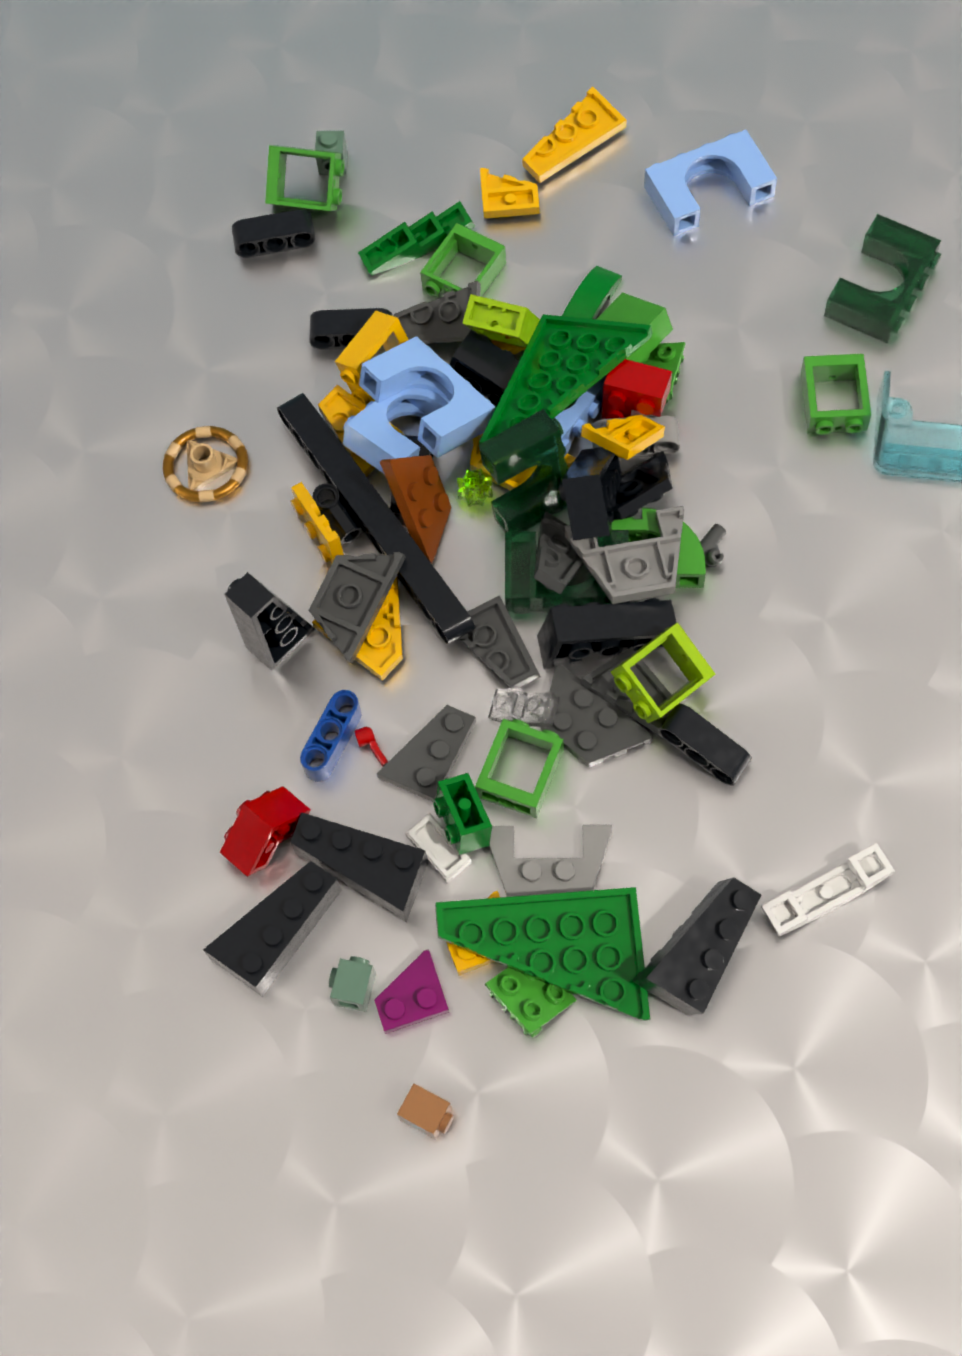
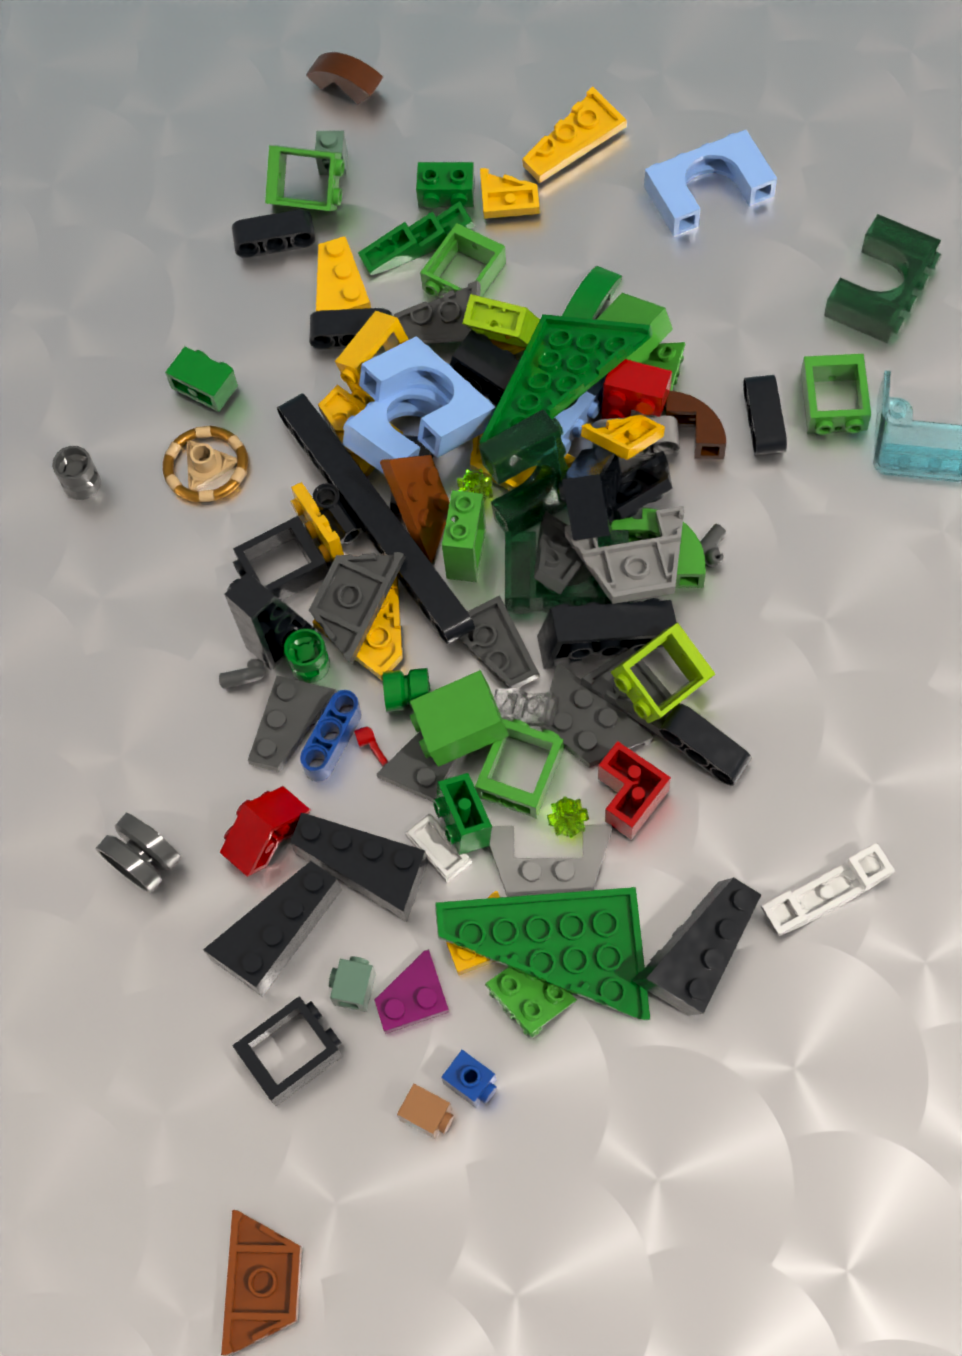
none -> dark grey wheel [52,446,101,500]
none -> dark grey wheel [95,812,181,894]
none -> green brick [165,346,238,412]
none -> dark grey arm [219,659,266,688]
none -> dark orange wing [221,1210,302,1356]
none -> black window [232,996,343,1106]
none -> black window [233,516,328,600]
none -> dark grey wing [247,675,337,772]
none -> green wheel [284,629,330,683]
none -> reddish brown brick [306,52,383,105]
none -> yellow wing [316,236,371,311]
none -> green wheel [383,668,430,712]
none -> bright green brick [410,670,509,767]
none -> green brick [416,162,475,208]
none -> blue brick [441,1050,497,1108]
none -> bright green window [442,490,486,583]
none -> clear neon green gear [547,796,589,838]
none -> red brick [598,741,671,840]
none -> reddish brown brick [665,391,726,459]
none -> black beam [743,375,787,455]

